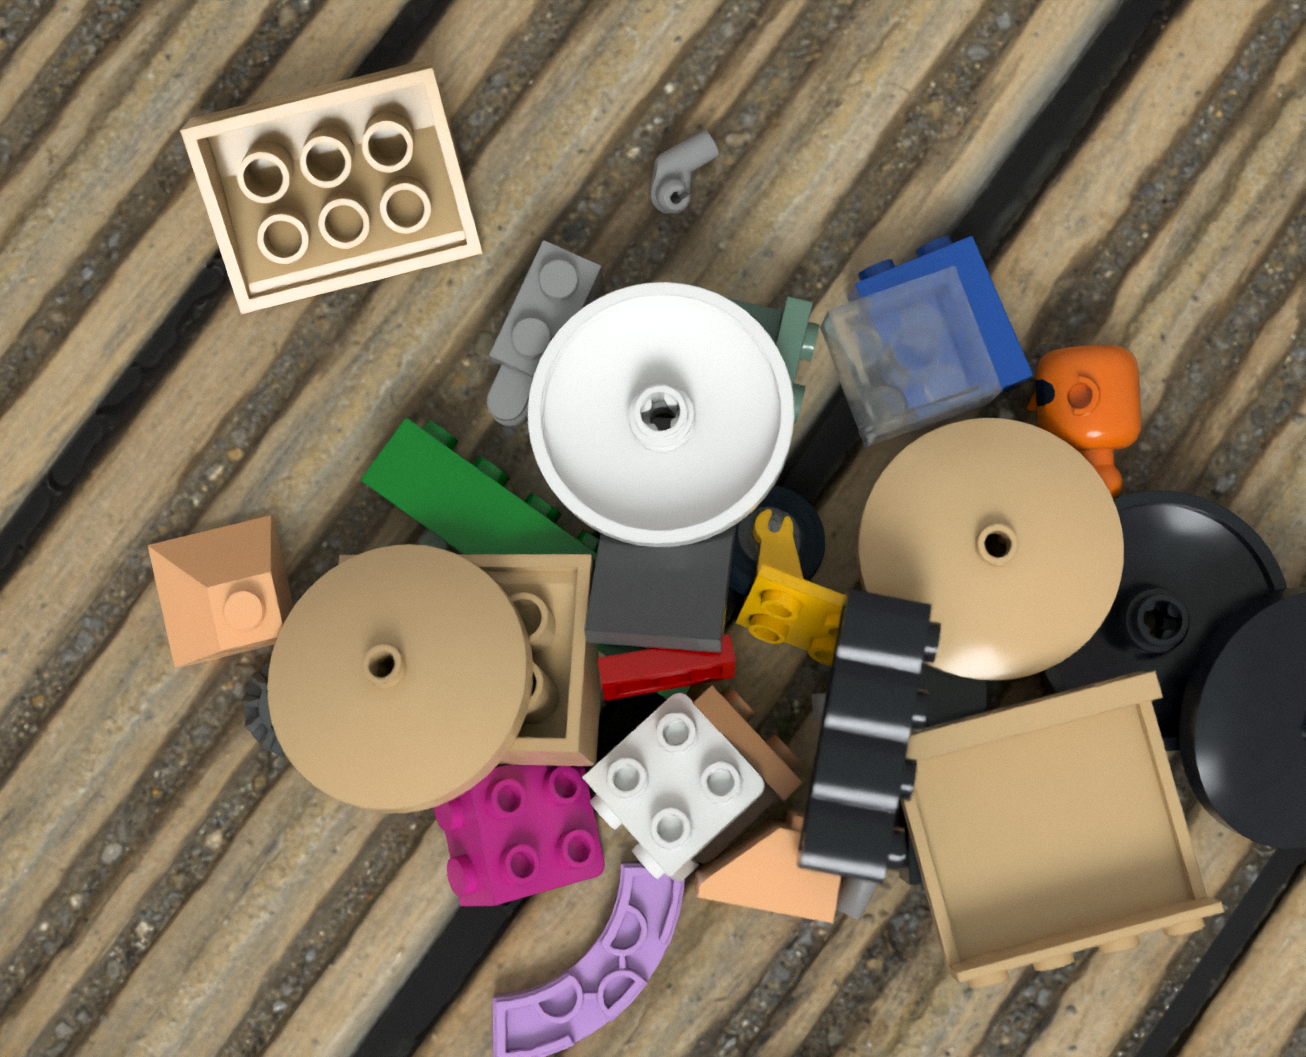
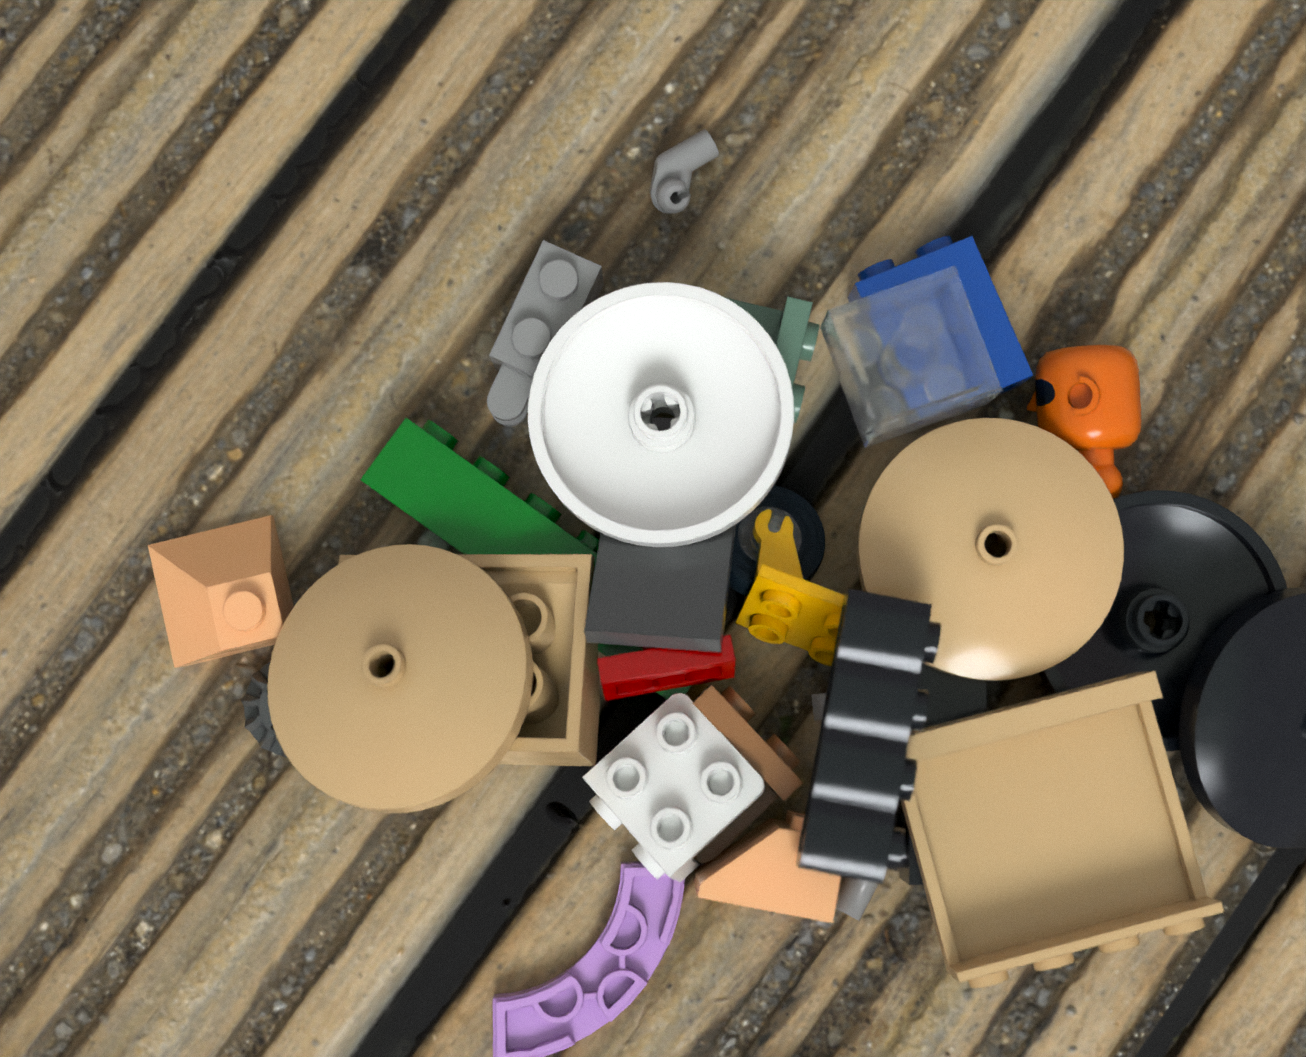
tan slope [180,58,483,314] -> none
dark pink bracket [434,764,605,907] -> none

